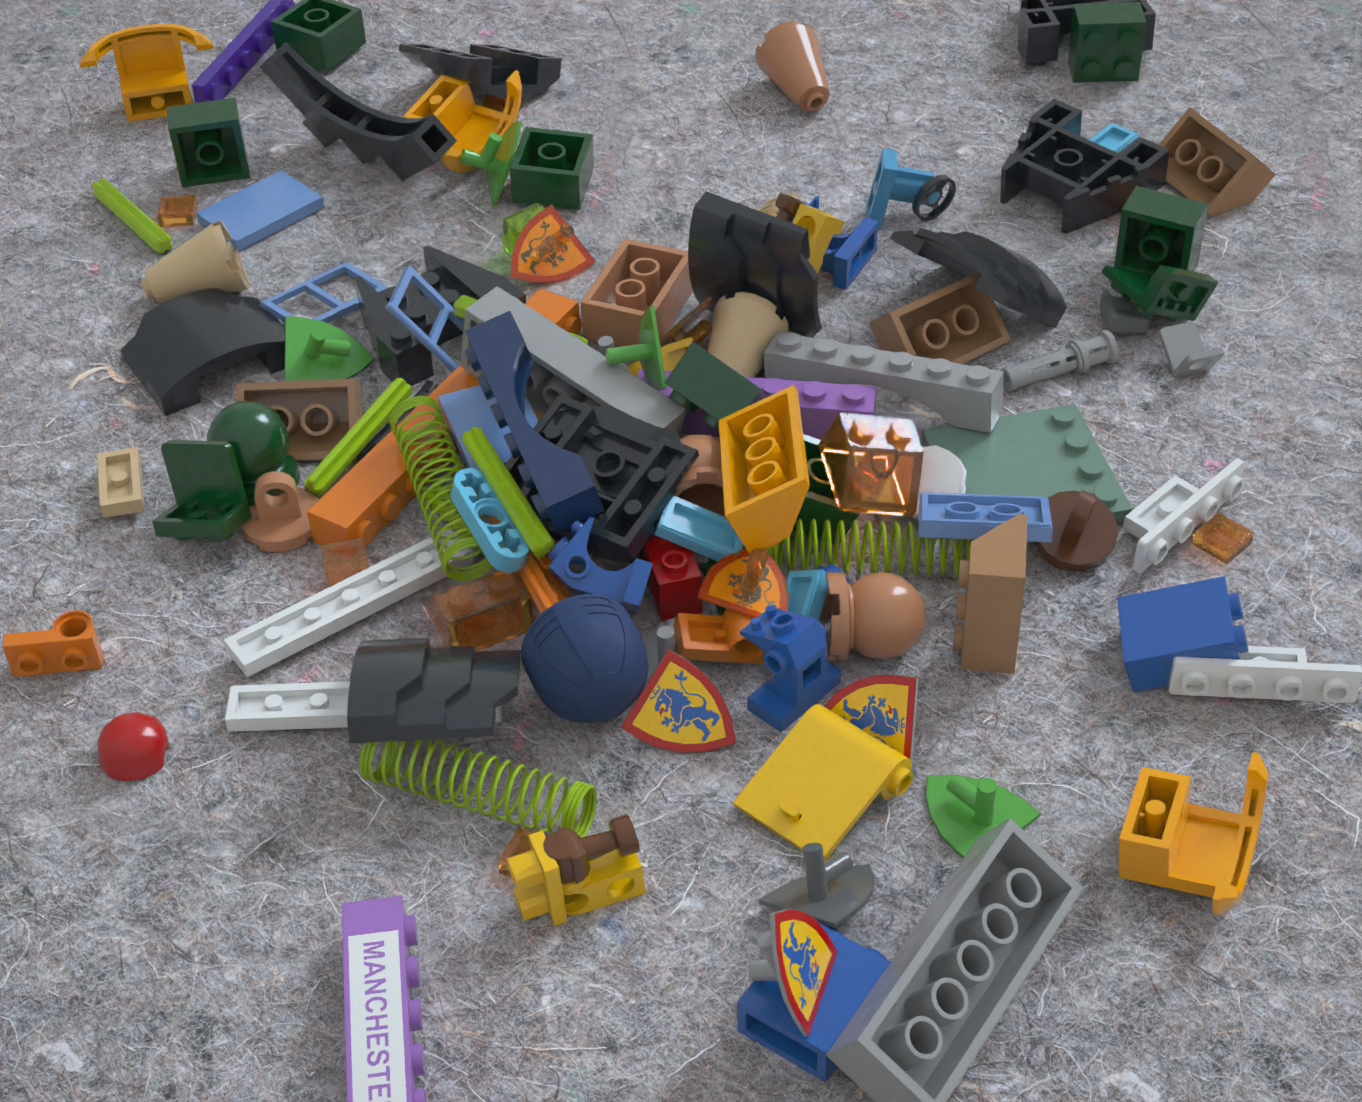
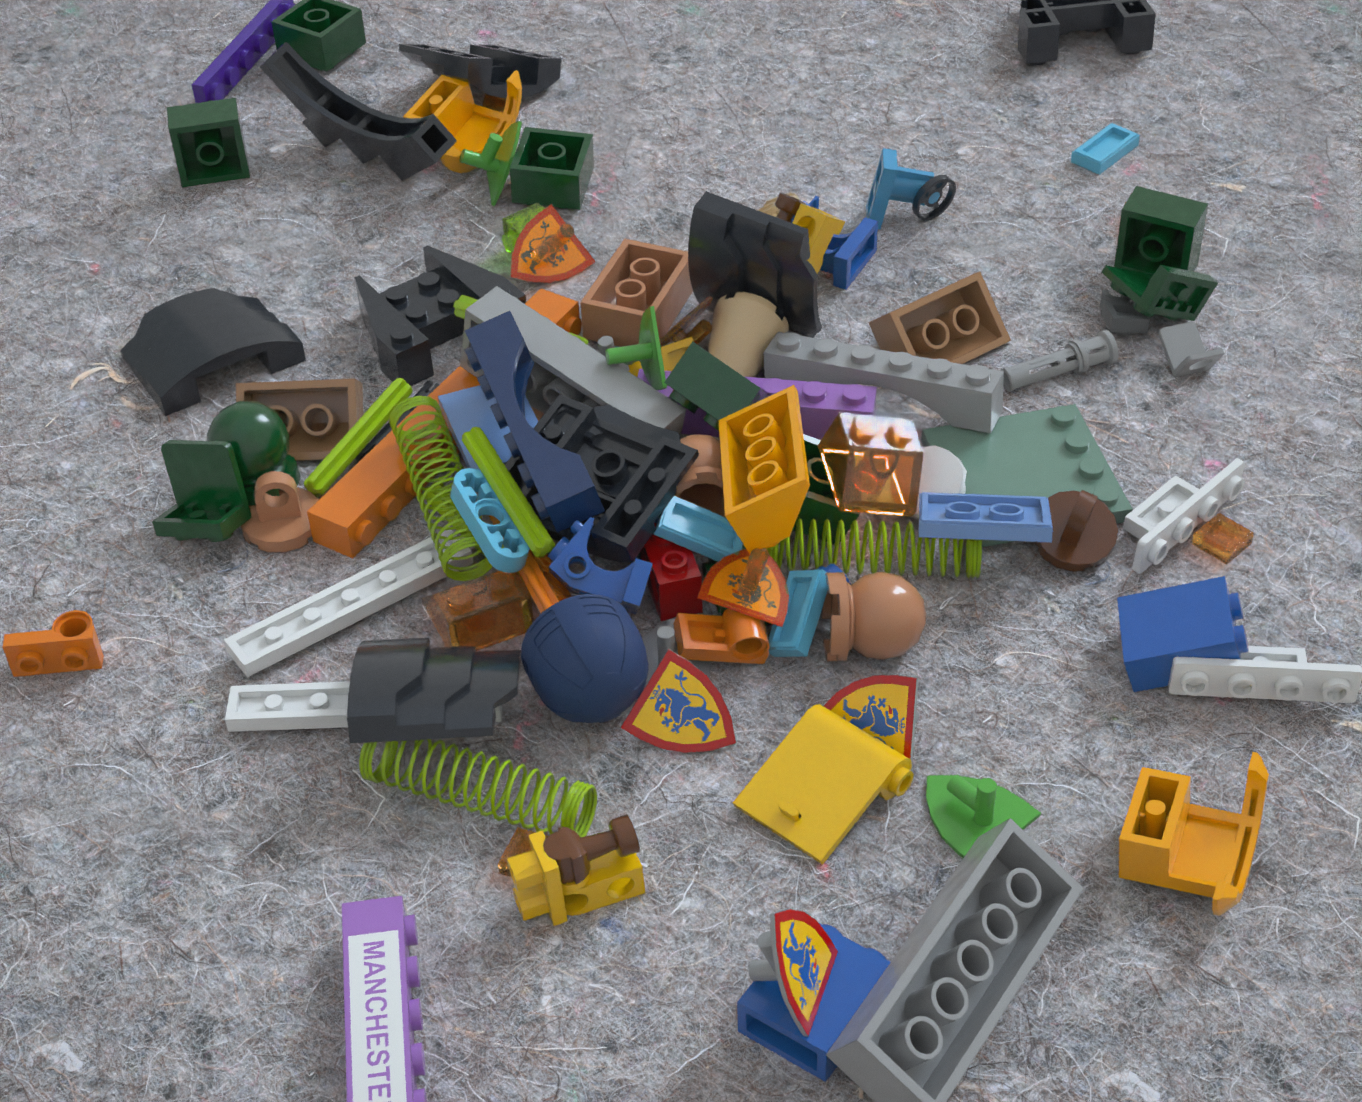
light orange piece [80,24,214,122] -> none
lime axle [91,178,173,254] -> none
tan plate [97,447,145,518] -> none
red hair [97,712,169,781] -> none
tan cone [141,220,249,304] -> none
clear orange tile [157,195,198,227] -> none
medium blue tile [196,170,324,251] -> none
medium blue window [260,262,389,323] -> none
bright green shield [285,316,374,381] -> none
clear orange tile [321,538,369,587] -> none
medium blue window [385,265,465,372] -> none
blue tile [740,605,841,732] -> none
nougat cone [755,21,830,112] -> none
dark grey shield [759,843,875,928] -> none
black slope [890,228,1067,327] -> none
medium nougat slope [953,514,1028,674] -> none
black wedge [1000,99,1169,234] -> none
dark green brick [1068,2,1147,83] -> none
medium nougat slope [1159,107,1276,217] -> none

